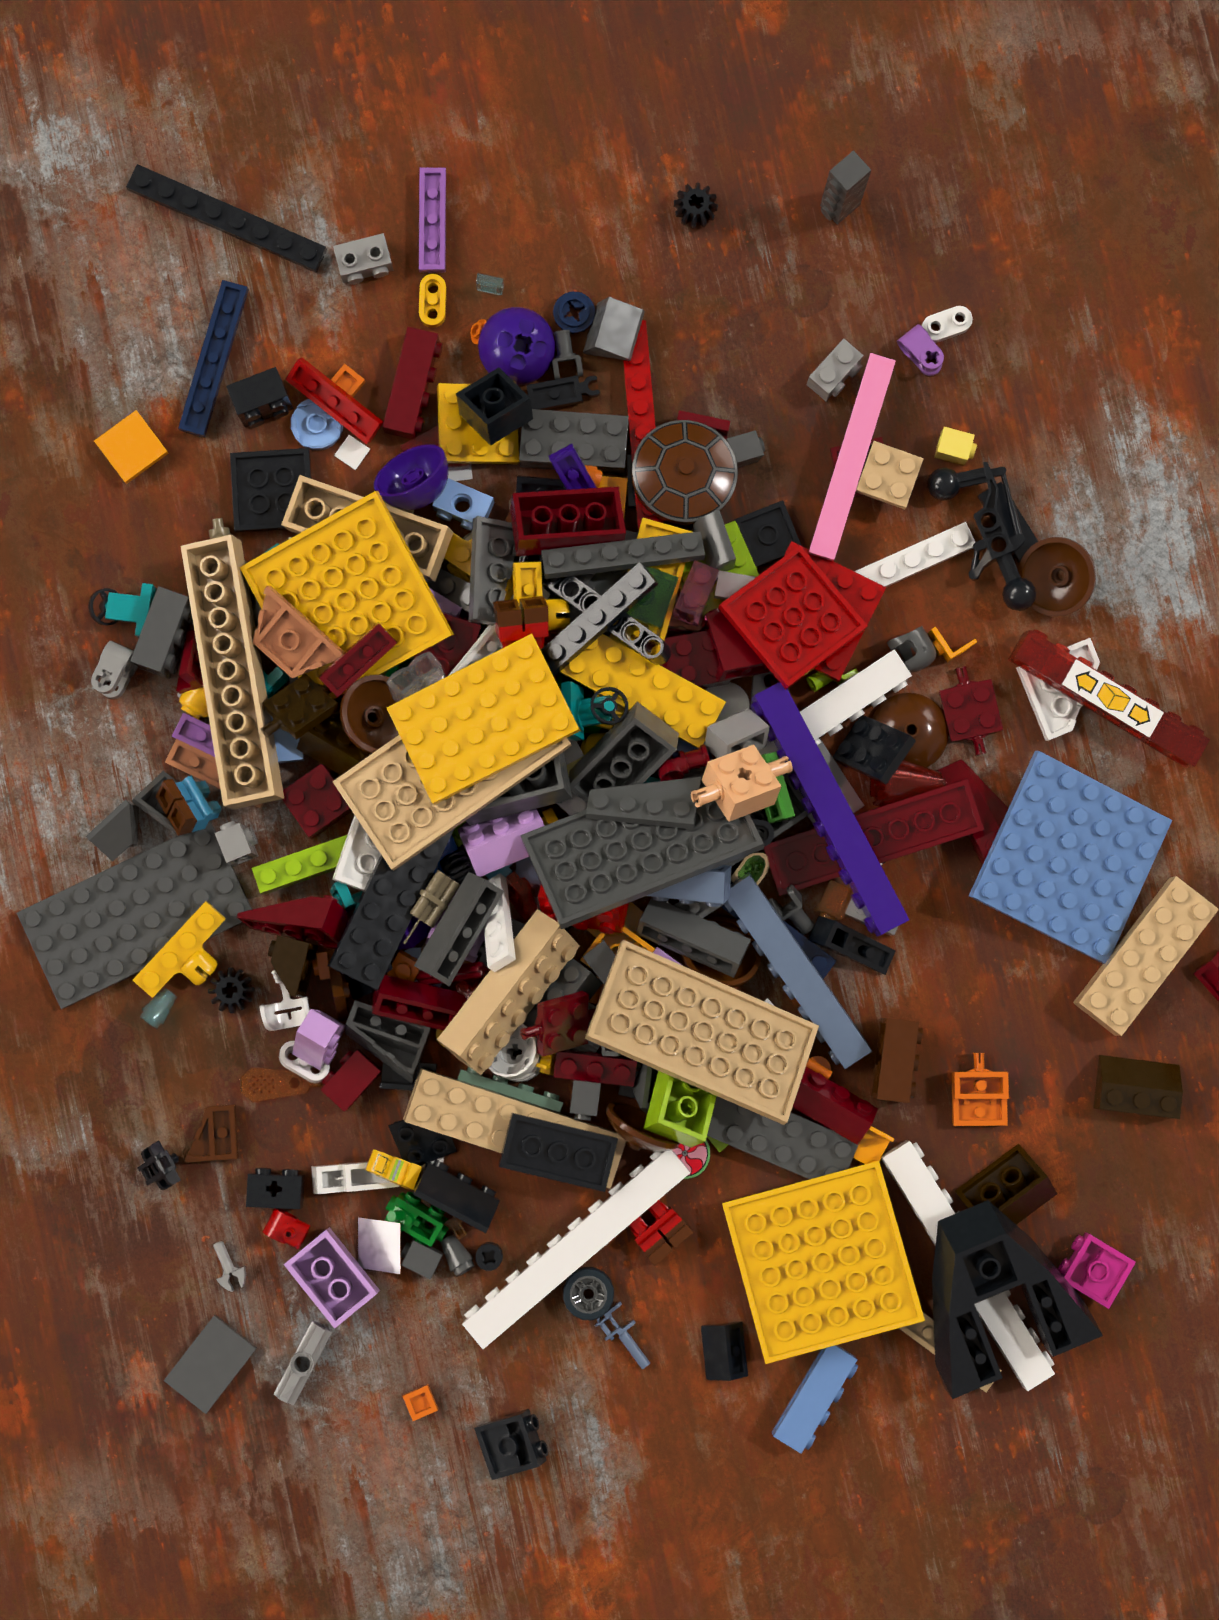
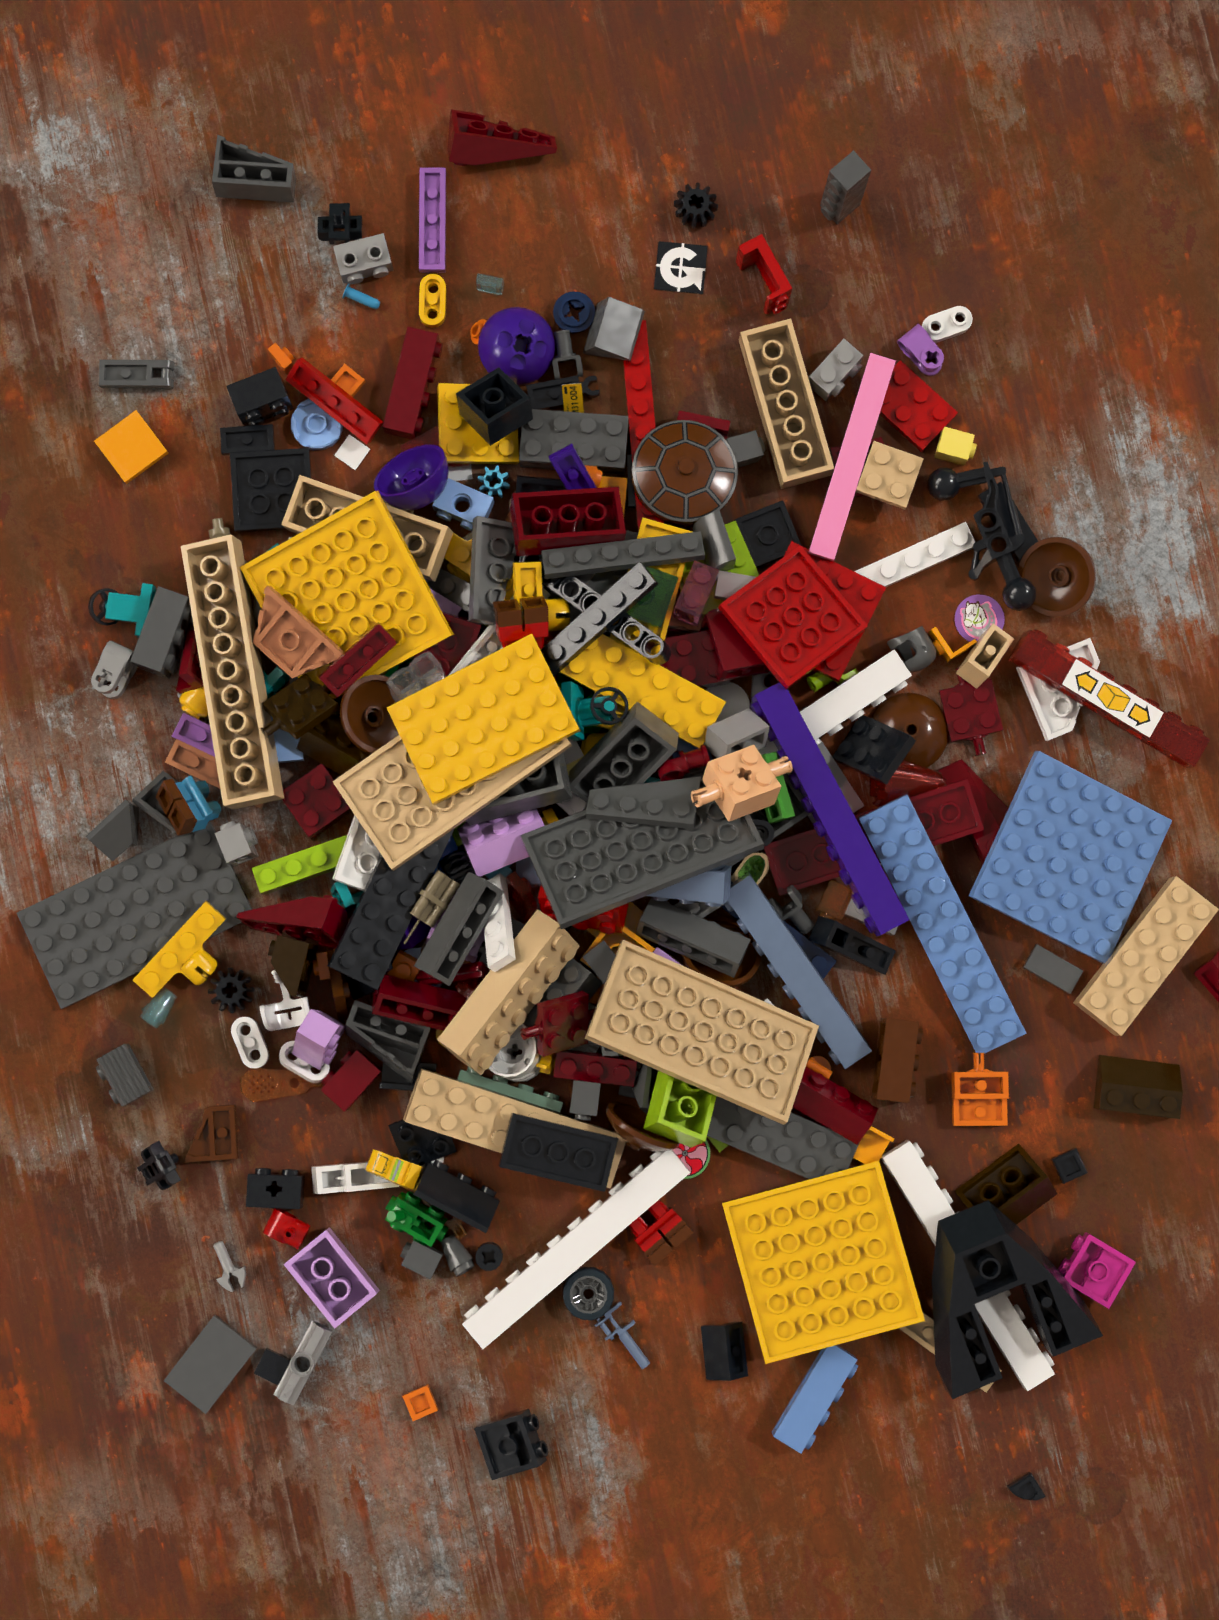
black plate [126,164,327,273] -> none
dark blue plate [178,280,249,438] -> none
flat silver sticker [358,1217,400,1274] -> none
none -> dark grey brick [96,1044,154,1107]
none -> dark grey plate [99,360,174,390]
none -> dark grey wedge [212,135,296,203]
none -> black plate [220,424,275,456]
none -> white plate [231,1017,269,1068]
none -> black tile [254,1348,291,1385]
none -> orange plate [268,342,295,375]
none -> black piece [317,203,363,245]
none -> dark azure piece [342,284,380,309]
none -> dark red wedge [447,109,557,166]
none -> medium azure gear [478,465,510,498]
none -> yellow sticker [562,383,584,413]
none -> sticker [654,241,708,294]
none -> red panel [736,234,792,315]
none -> tan brick [739,318,834,489]
none -> medium blue plate [859,794,1027,1056]
none -> red plate [879,360,958,452]
none -> sticker [955,594,1004,642]
none -> tan brick [956,623,1014,689]
none -> black tile [1007,1472,1046,1500]
none -> dark grey tile [1022,944,1083,994]
none -> black tile [1051,1148,1088,1184]

